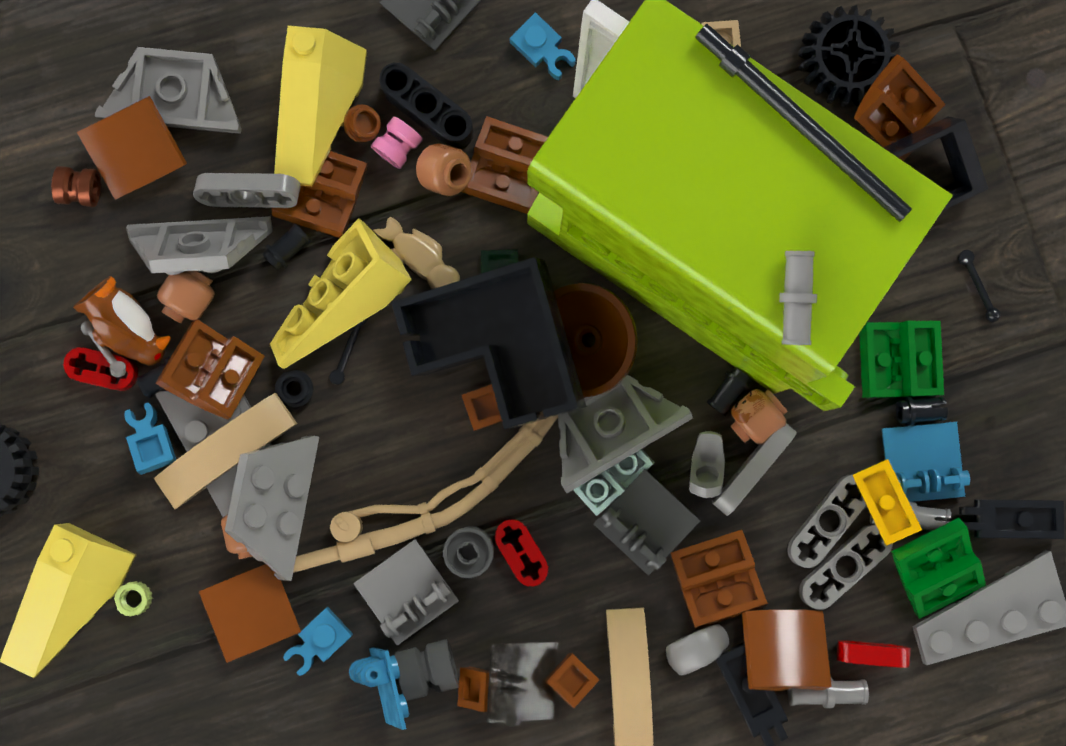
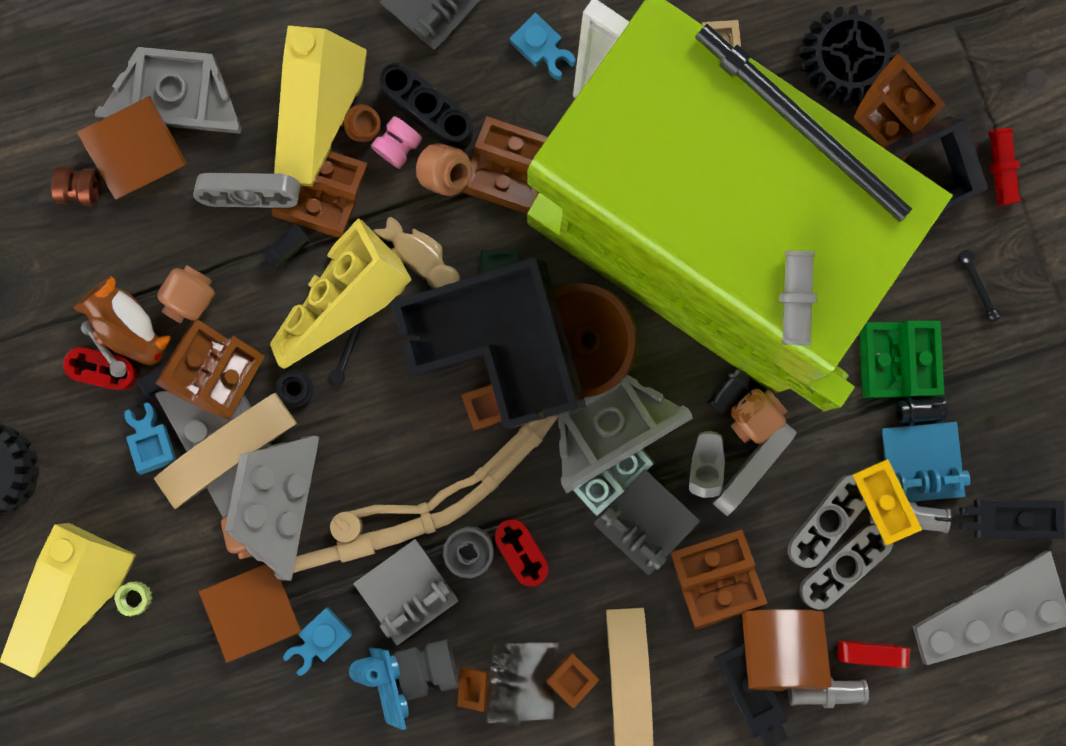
light grey wing [126,216,273,275] -> none
light grey hair [666,624,729,676] -> none
green slope [891,518,986,619] -> none
none -> red pin [988,128,1021,206]

